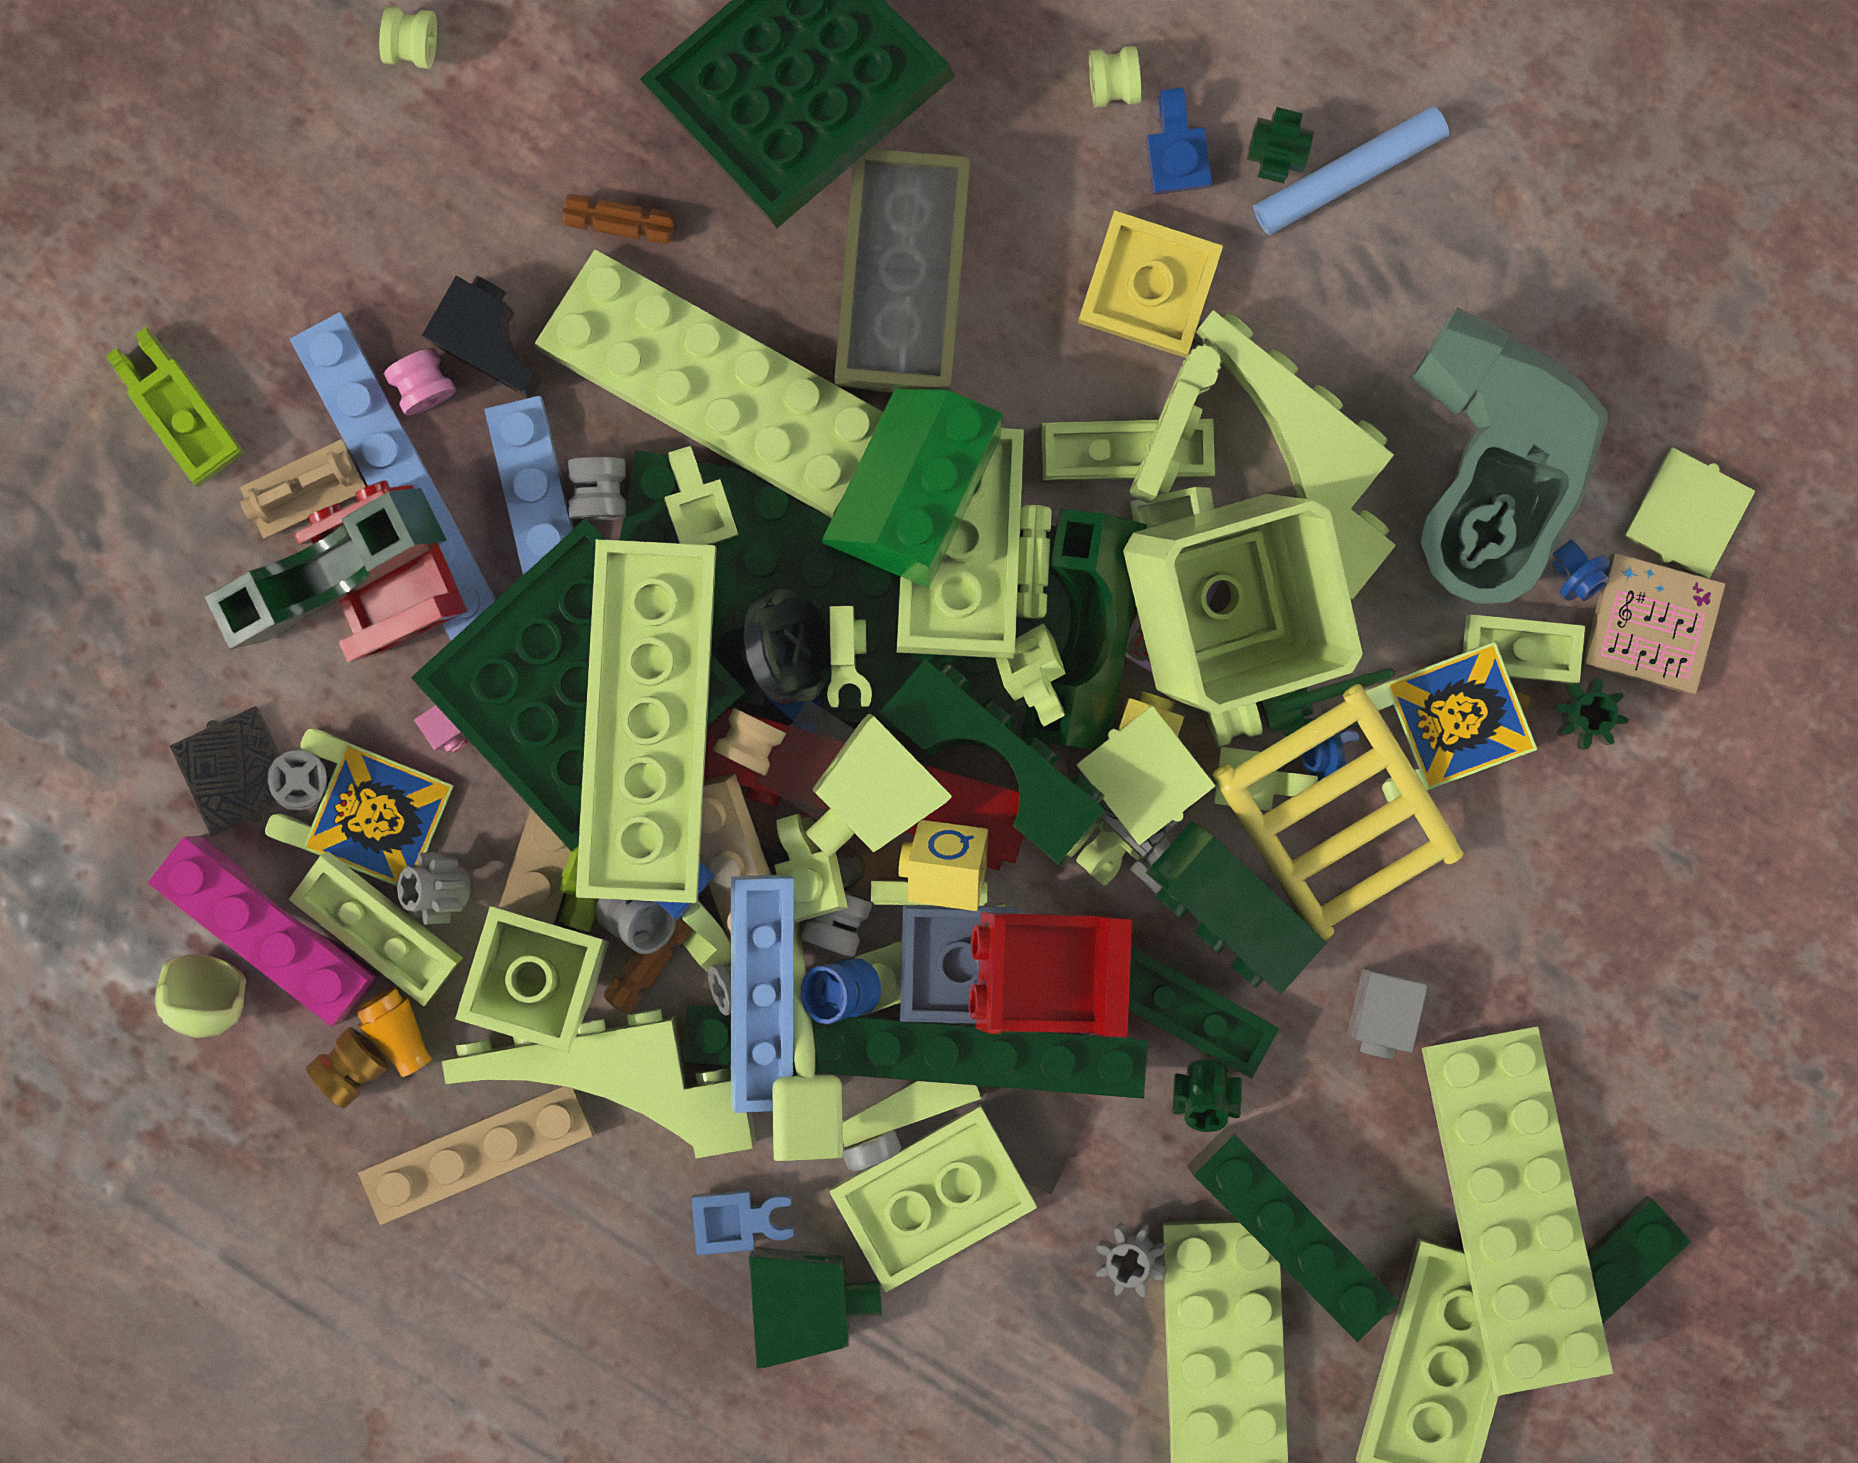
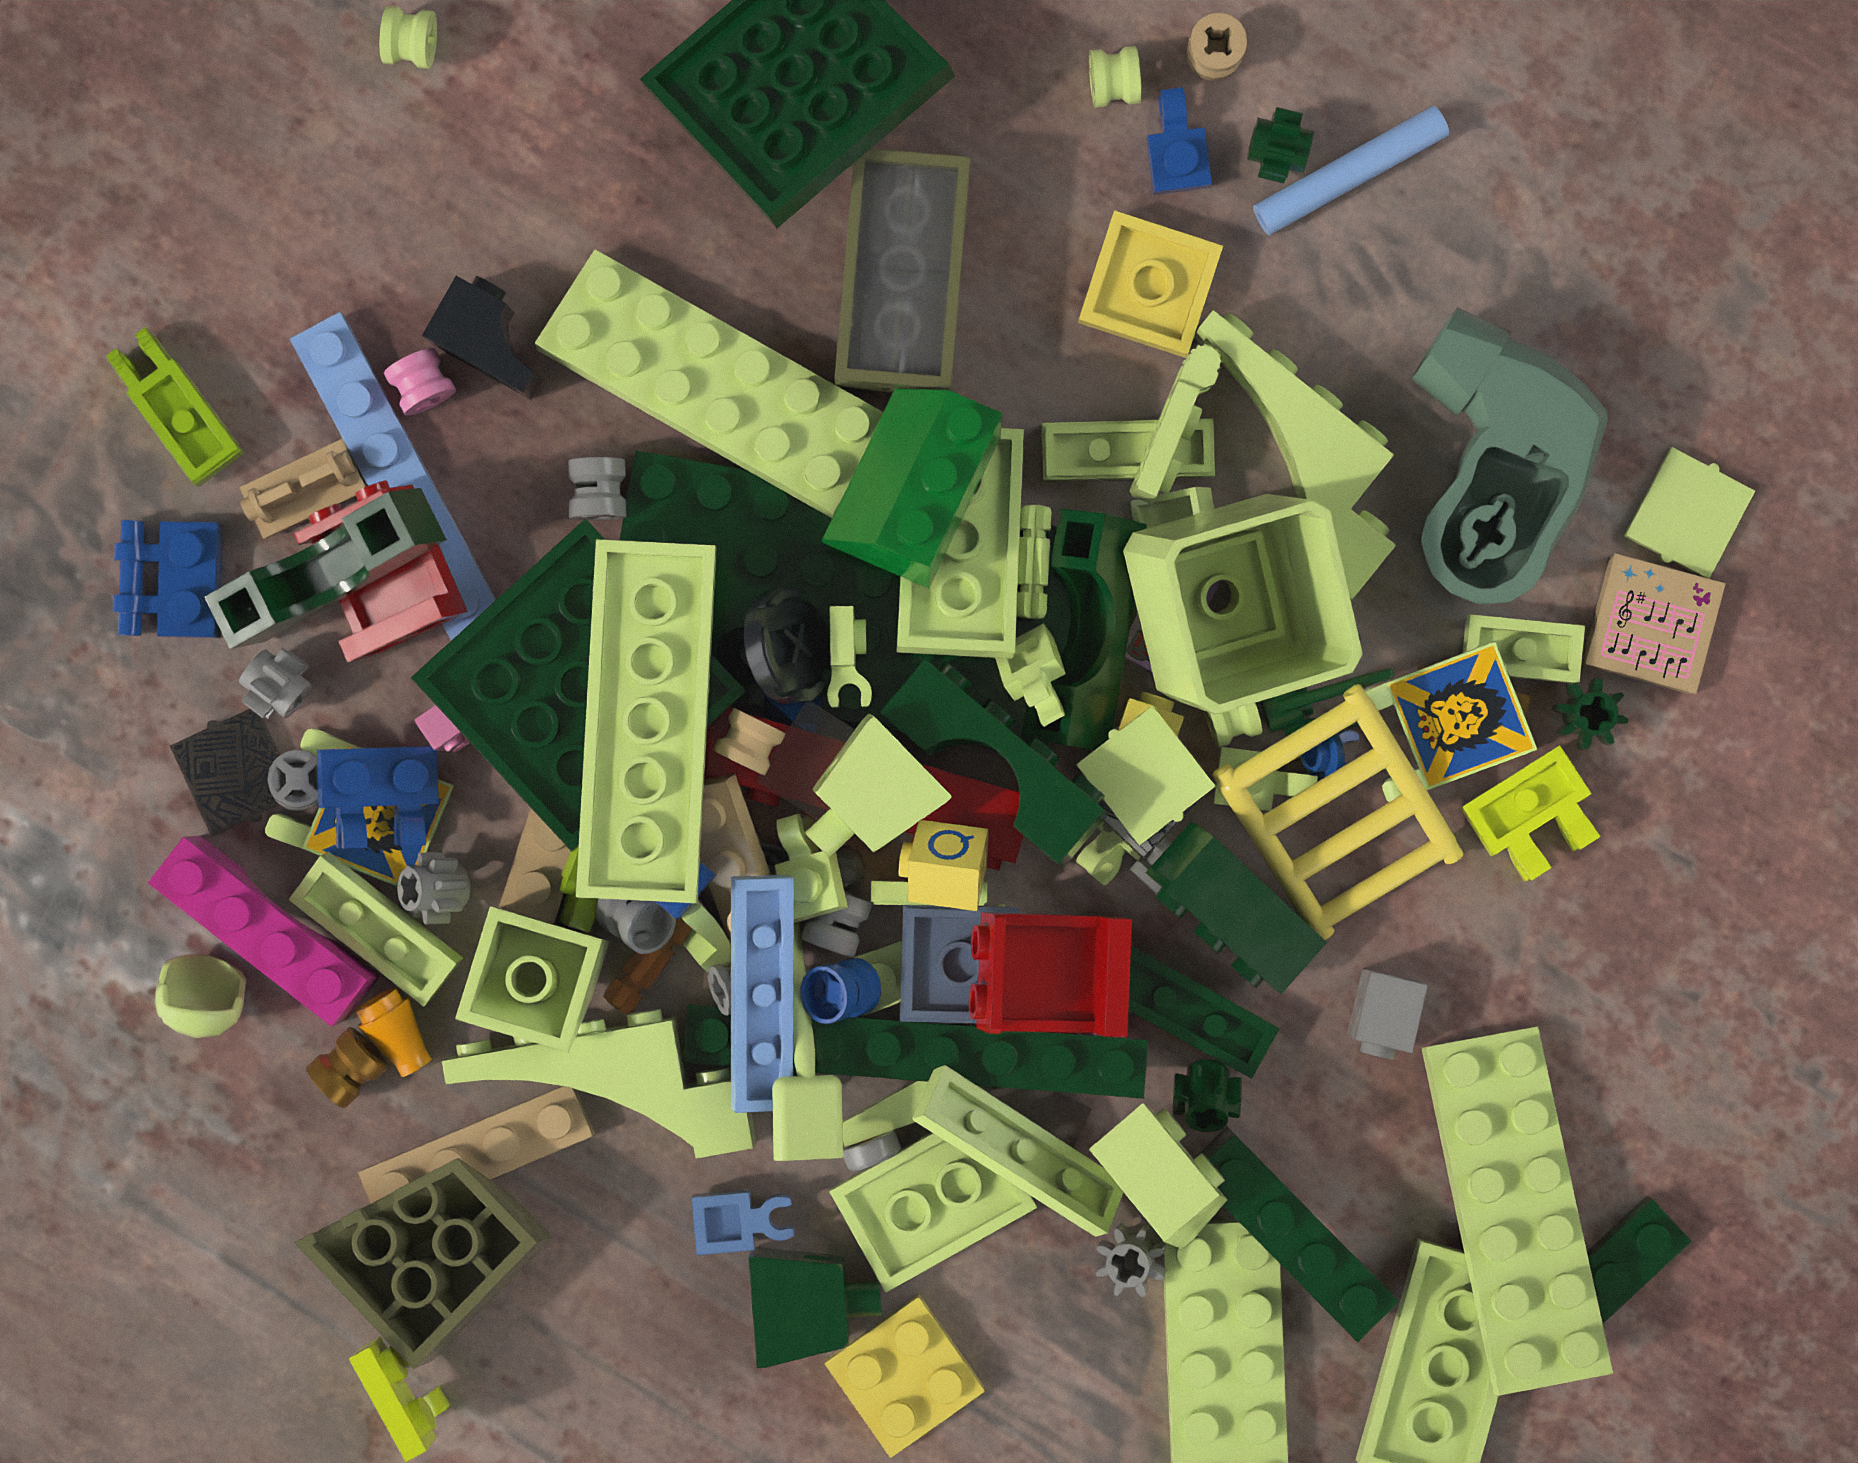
light blue plate [484,396,573,575] -> none
dark orange axle [562,194,675,245] -> none
yellowish green plate [665,446,738,545] -> none
blue plate [1552,539,1611,601] -> none
none -> blue plate [113,520,223,638]
none -> light grey gear [239,648,312,719]
none -> olive wedge [294,1158,553,1369]
none -> blue plate [317,746,439,849]
none -> neon yellow plate [349,1336,450,1462]
none -> light yellow plate [824,1293,985,1458]
none -> yellowish green plate [912,1065,1124,1237]
none -> yellowish green slope [1089,1103,1227,1249]
none -> tan wheel [1186,12,1248,81]
none -> neon yellow plate [1460,745,1600,882]

